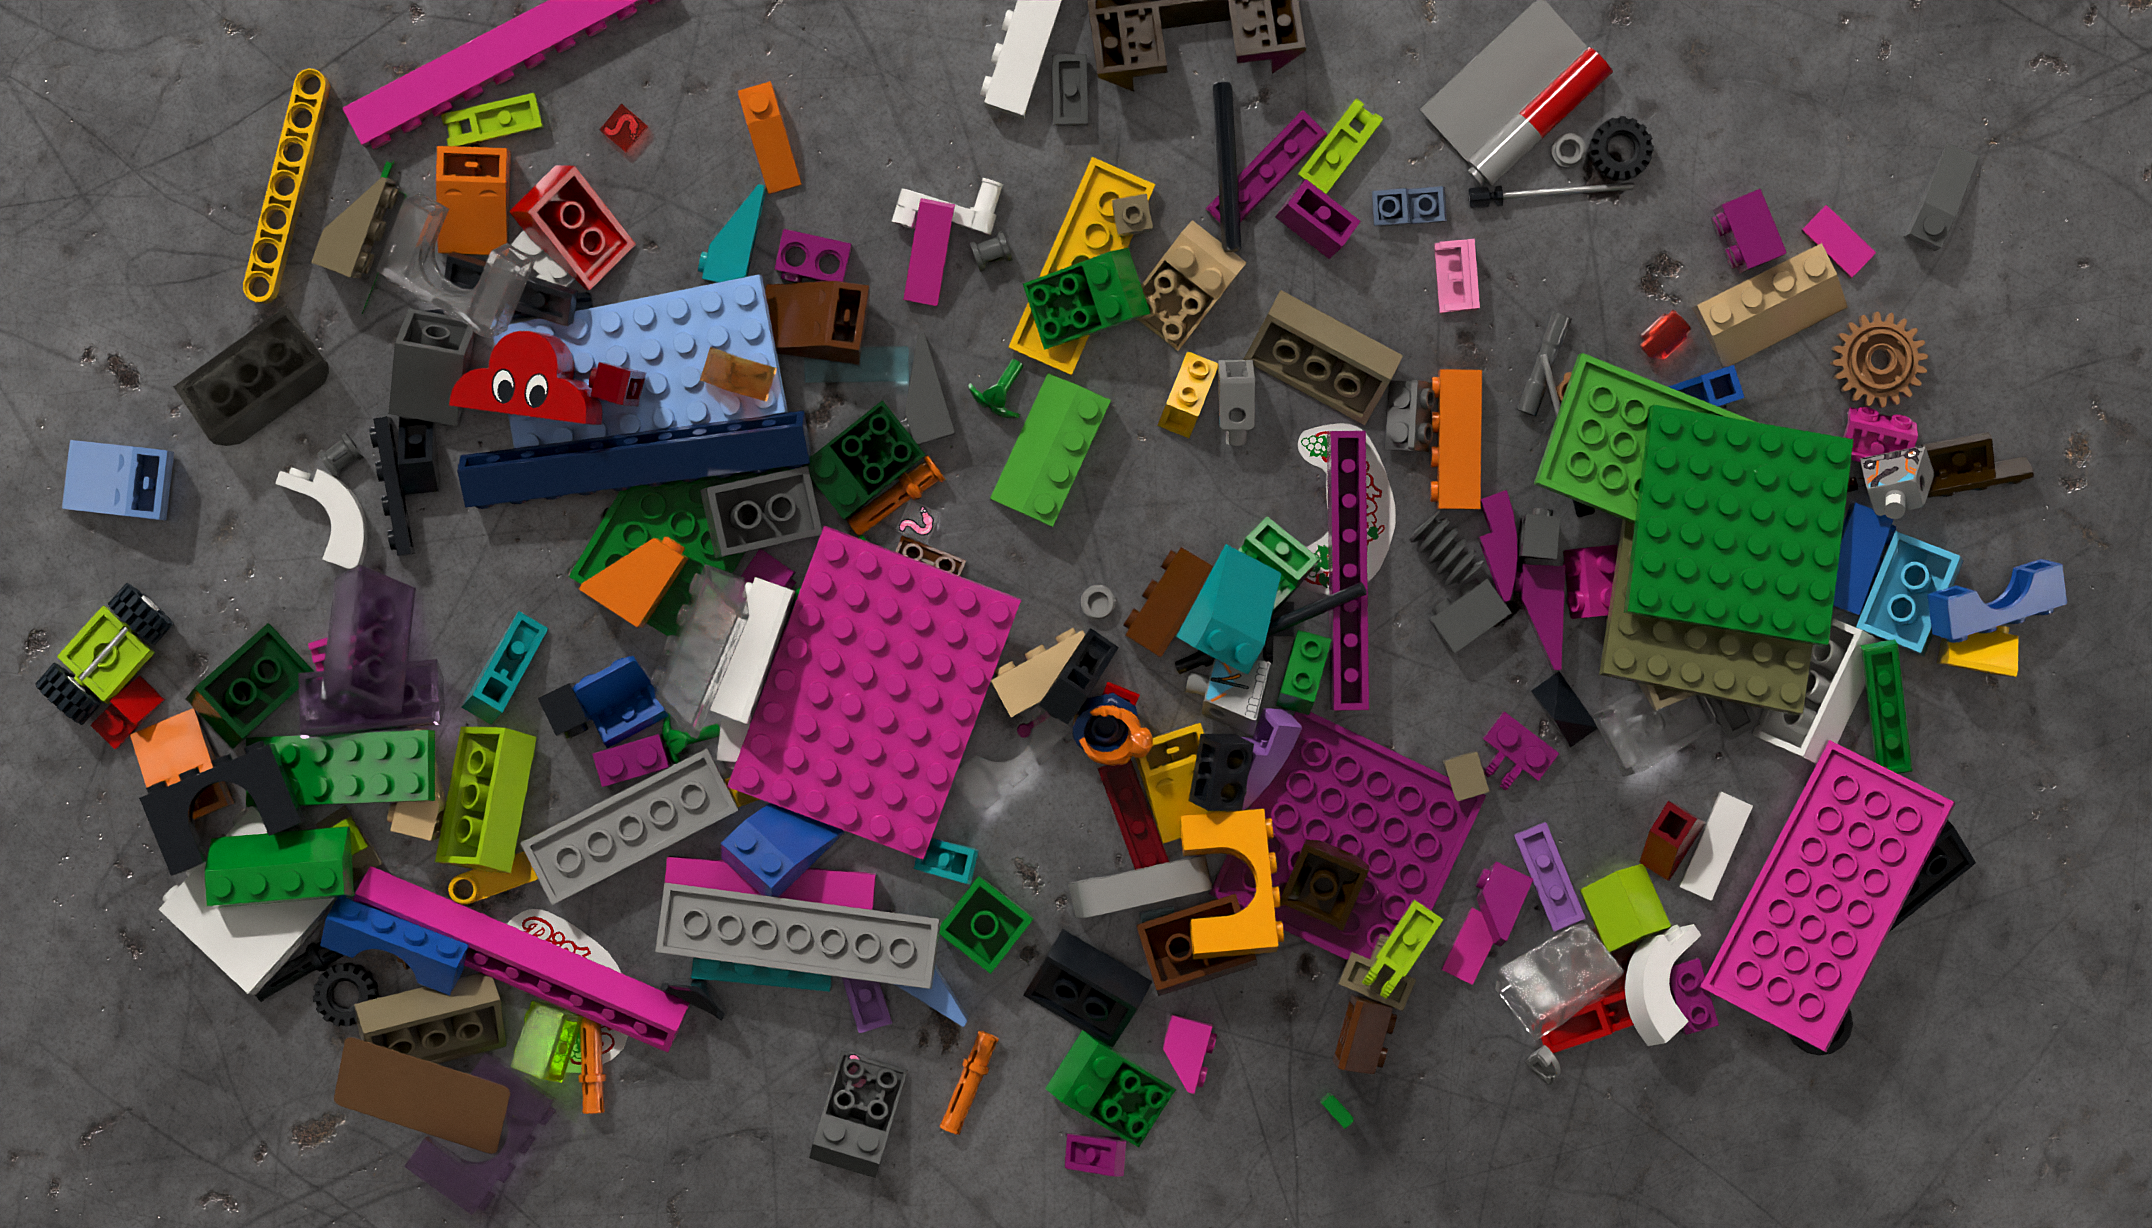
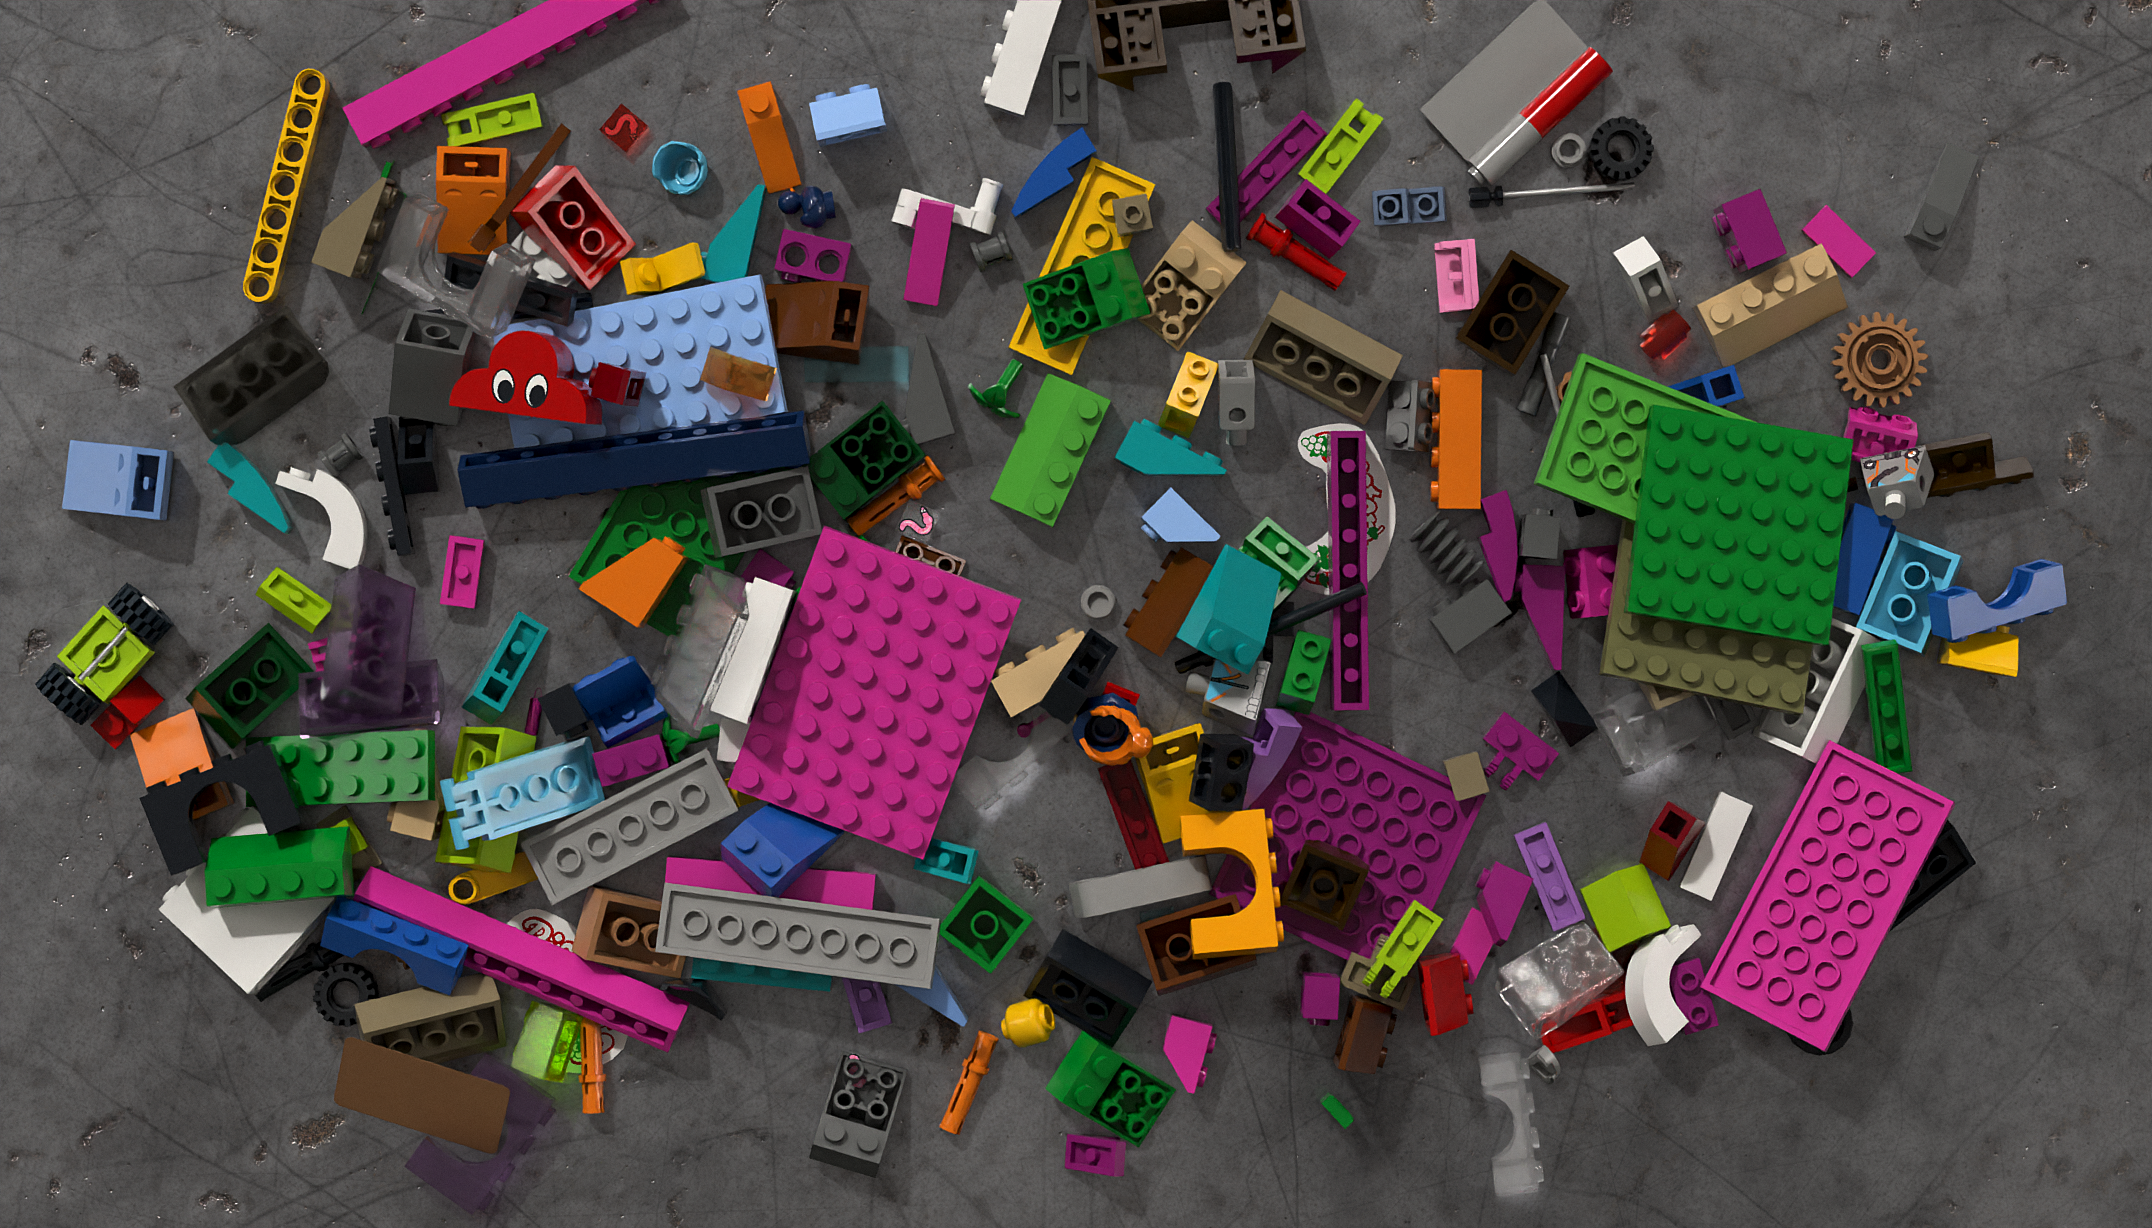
none -> teal slope [207,439,293,534]
none -> lime plate [255,567,334,634]
none -> medium azure hinge [439,736,605,850]
none -> dark pink plate [440,535,485,609]
none -> reddish brown piece [468,123,571,253]
none -> dark pink piece [524,688,542,736]
none -> medium nougat slope [571,885,686,979]
none -> yellow bracket [620,242,705,295]
none -> medium azure hair [652,141,708,195]
none -> dark blue animal [778,185,836,229]
none -> light blue slope [809,84,887,147]
none -> yellow head [1001,999,1055,1048]
none -> blue slope [1011,127,1097,219]
none -> teal slope [1114,418,1227,477]
none -> light blue slope [1141,487,1221,543]
none -> red pin [1246,212,1347,291]
none -> magenta brick [1300,972,1340,1026]
none -> red slope [1417,952,1474,1036]
none -> dark brown slope [1456,250,1570,377]
none -> clear arch [1477,1051,1544,1197]
none -> white slope [1613,236,1679,323]

